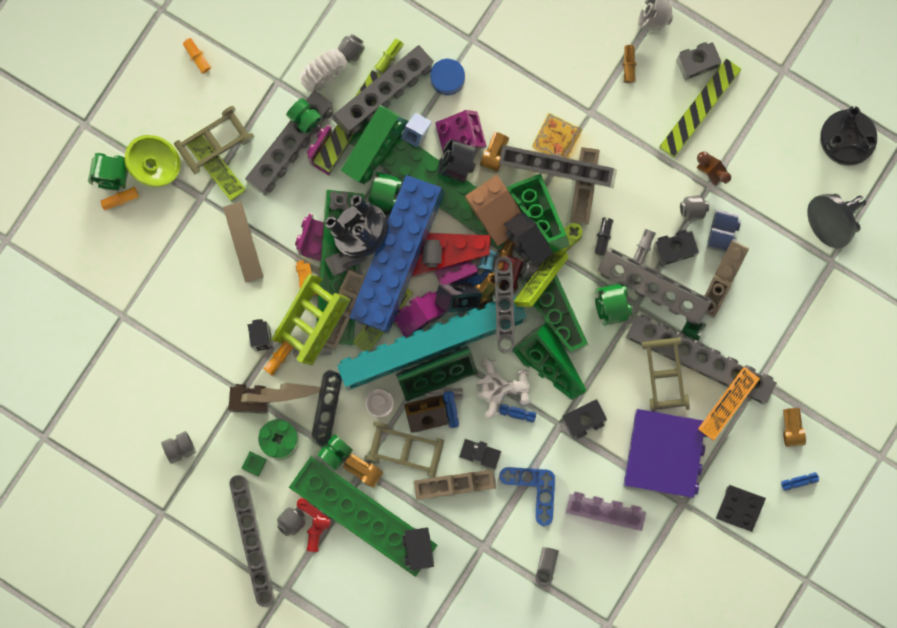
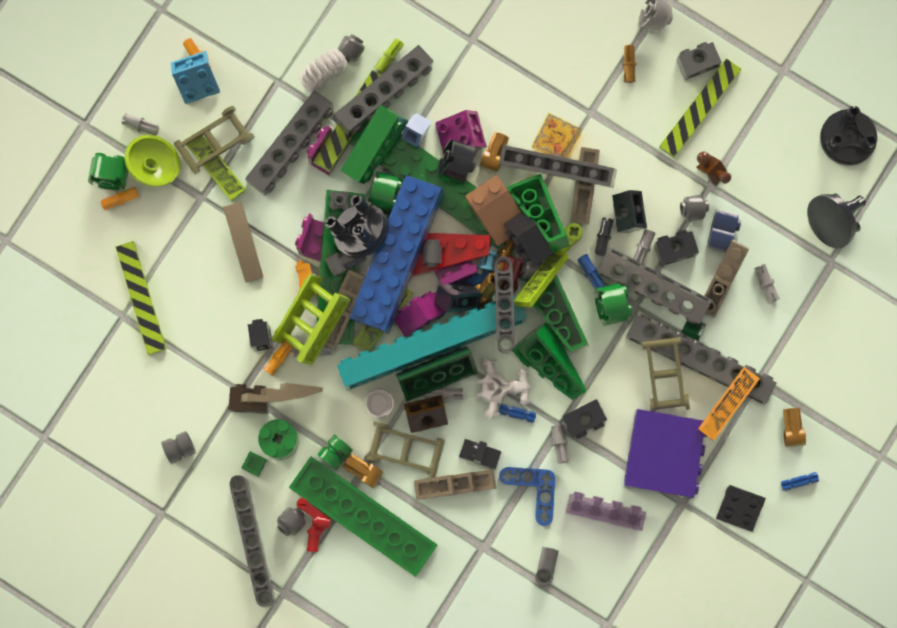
green wheel [286,98,322,134] -> none
black beam [312,370,342,445] -> none
black brick [402,527,434,571] -> none
blue head [430,58,465,96] -> none
blue axle [443,391,460,428] -> none
none -> tile [115,241,167,355]
none -> light grey axle [121,113,160,135]
none -> dark azure bracket [171,51,220,104]
none -> light grey axle [551,424,569,464]
none -> blue axle [577,254,605,289]
none -> black brick [612,190,647,233]
none -> light grey pin [754,264,780,304]

